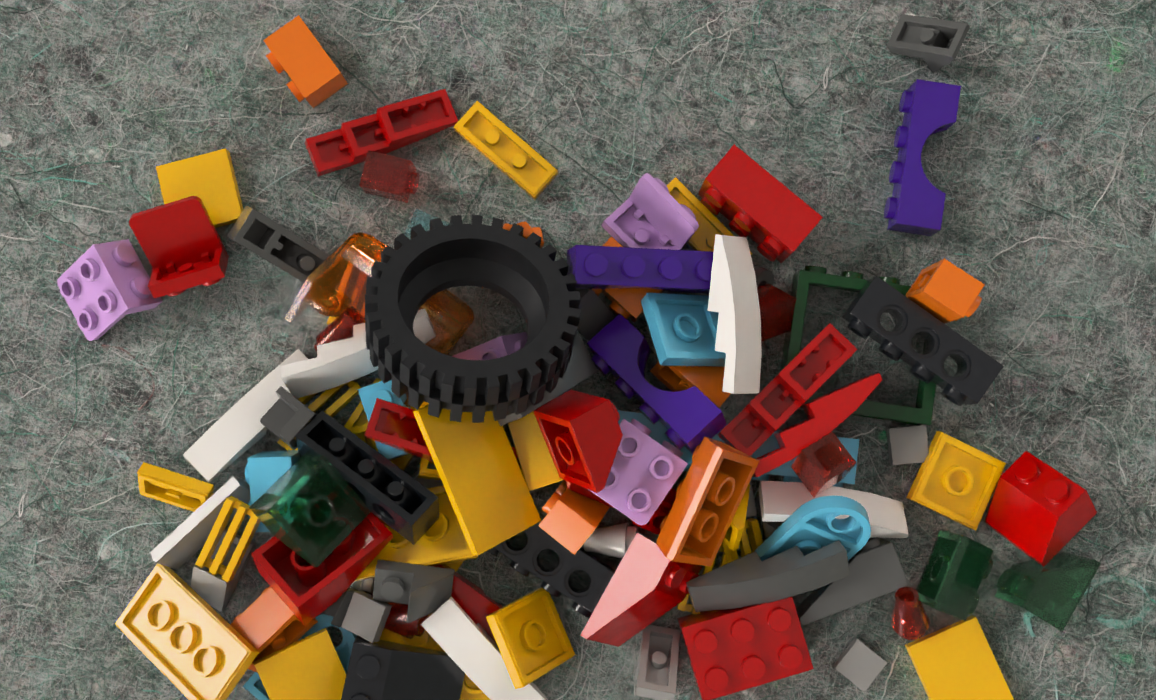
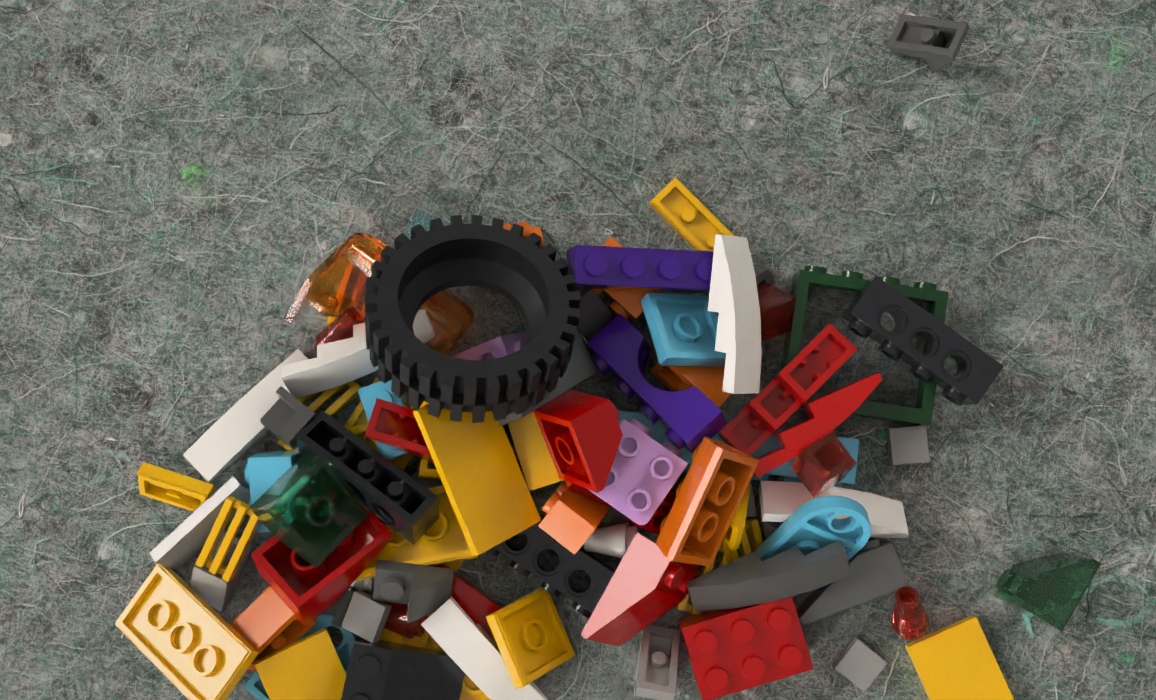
lavender bracket [57,239,163,341] -> none
red bracket [129,196,229,299] -> none
yellow tile [156,148,244,228] -> none
dark grey slope [227,205,346,297] -> none
orange brick [263,15,348,108] -> none
red slope [305,89,458,177] -> none
clear red brick [359,150,419,203] -> none
yellow tile [453,101,559,200] -> none
lavender bracket [601,173,699,250] -> none
red brick [698,144,823,263] -> none
dark purple arch [884,79,961,236] -> none
orange brick [905,258,985,324] -> none
yellow tile [906,431,1006,531] -> none
clear green slope [913,530,994,621] -> none
red slope [985,451,1097,567] -> none

